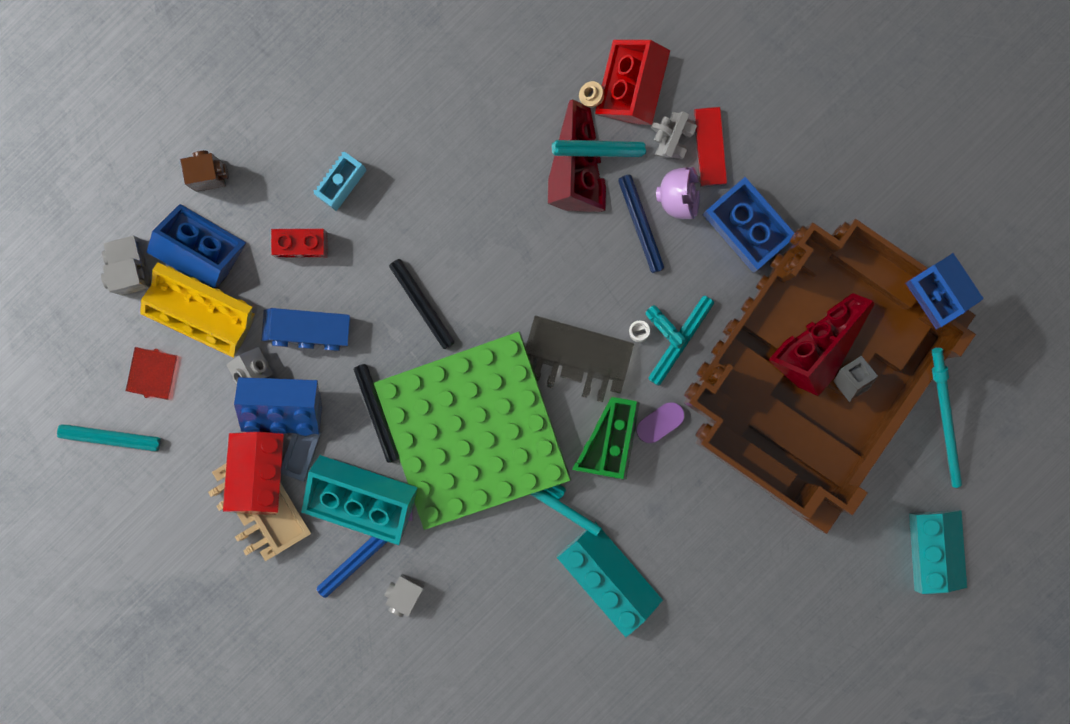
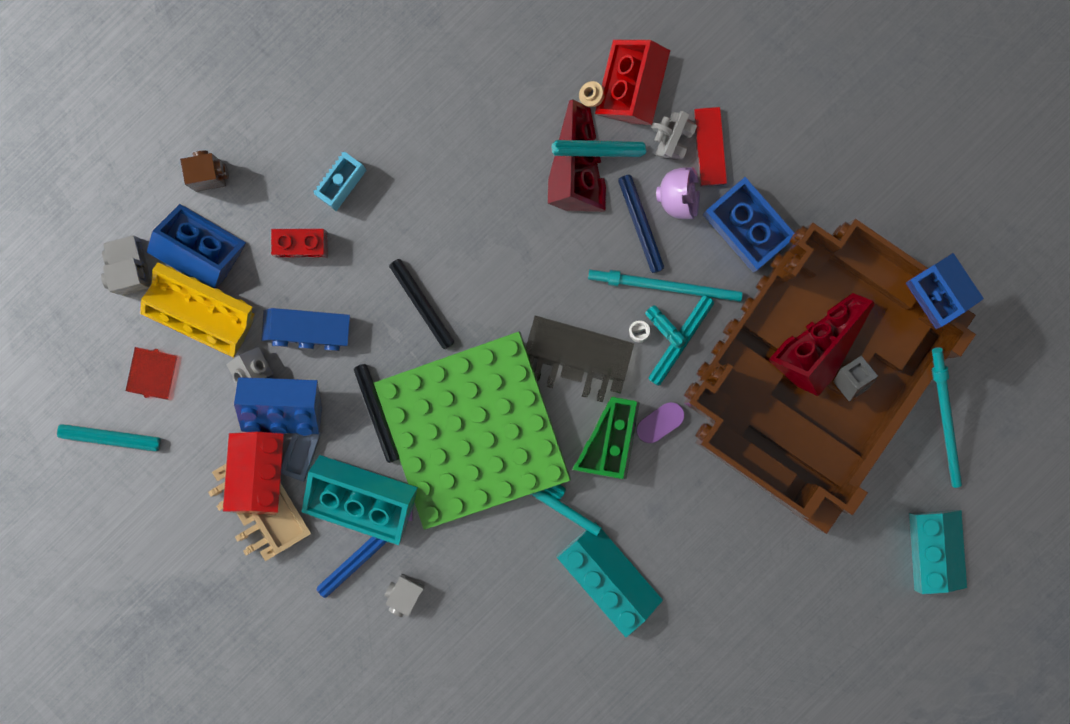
none -> teal bar [588,269,742,302]

